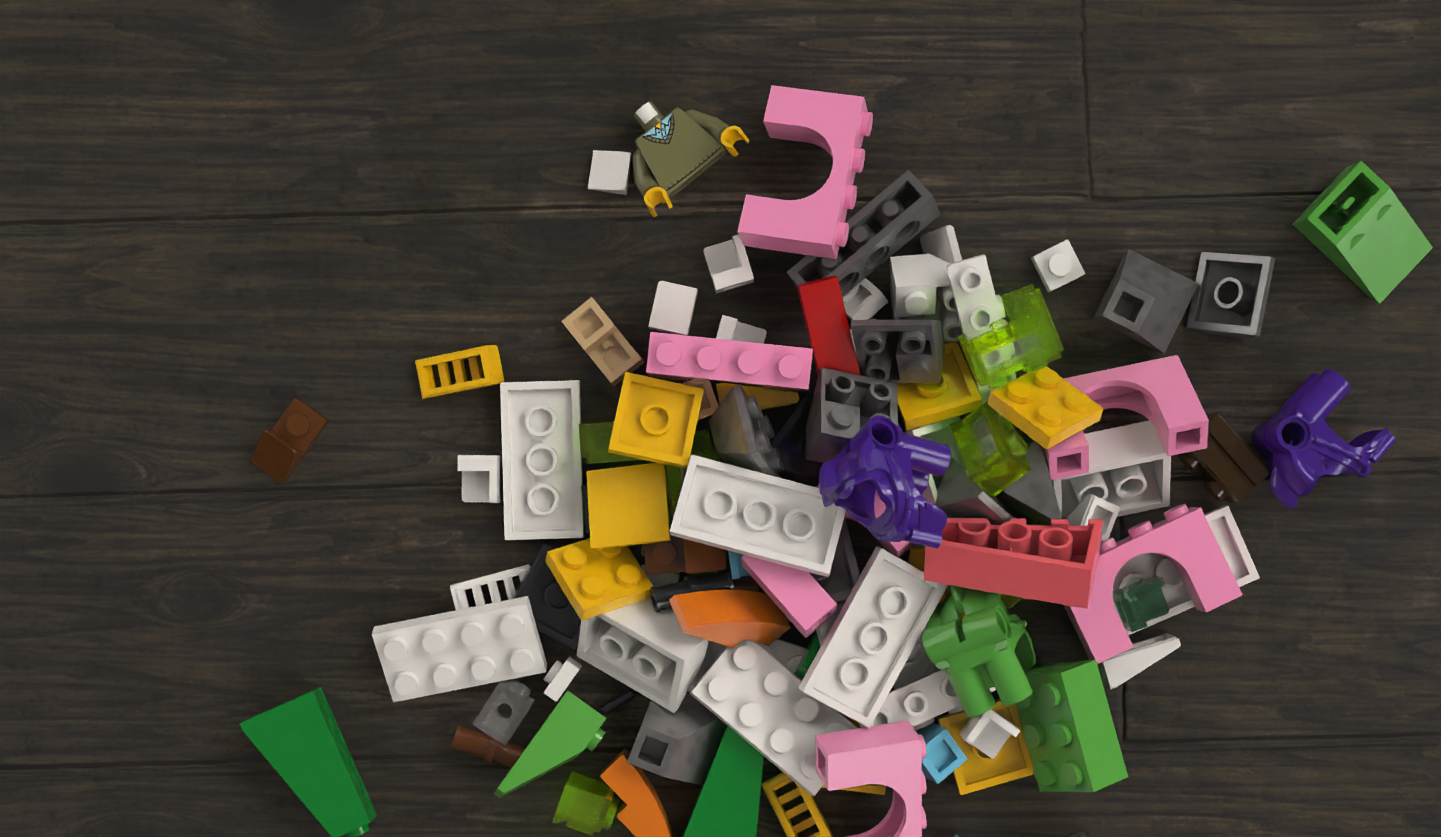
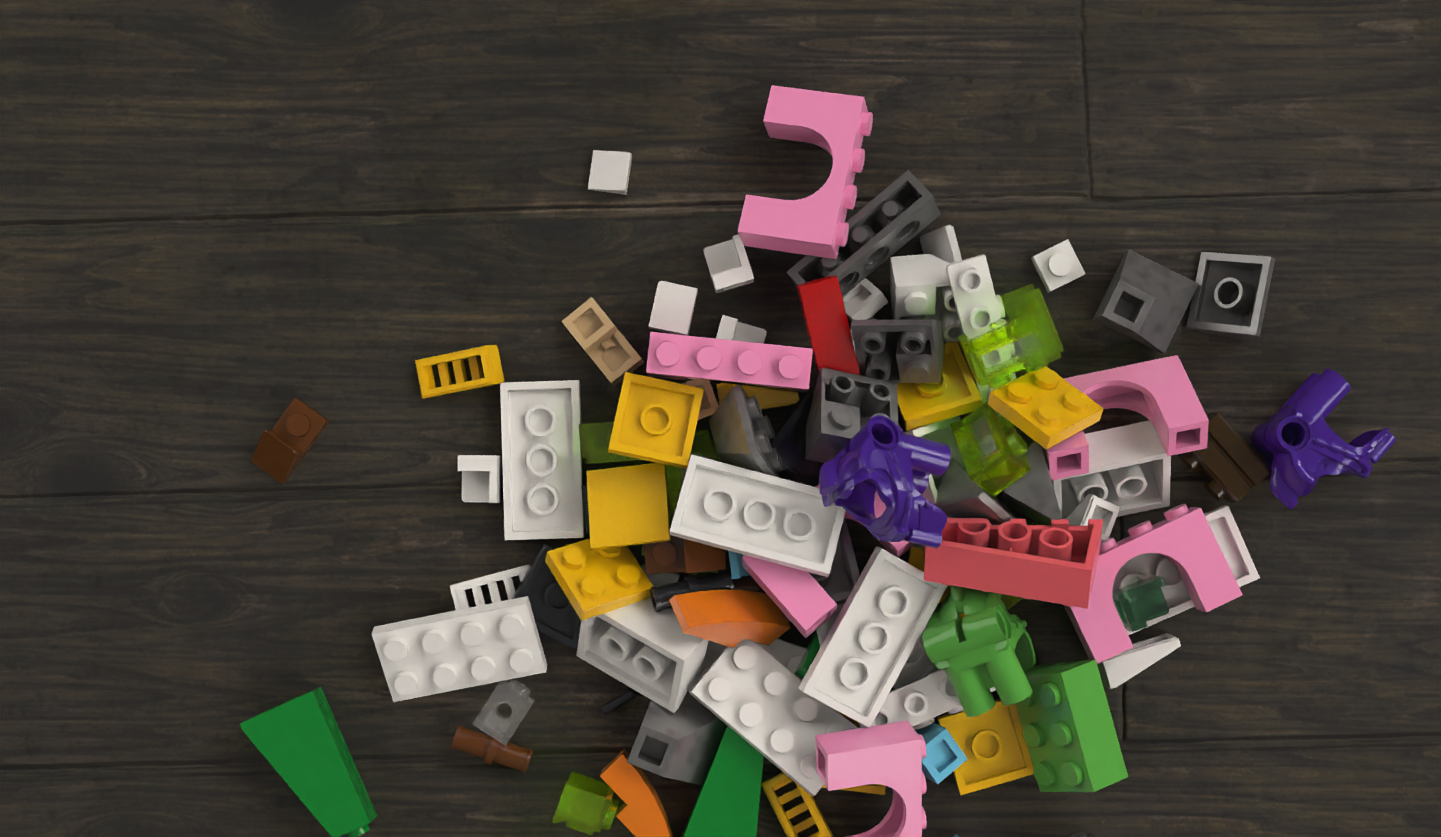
bright green slope [494,690,606,798] -> none
white plate [543,656,582,702] -> none
olive torso [632,101,749,217] -> none
white panel [959,709,1020,759] -> none
bright green slope [1292,161,1433,305] -> none

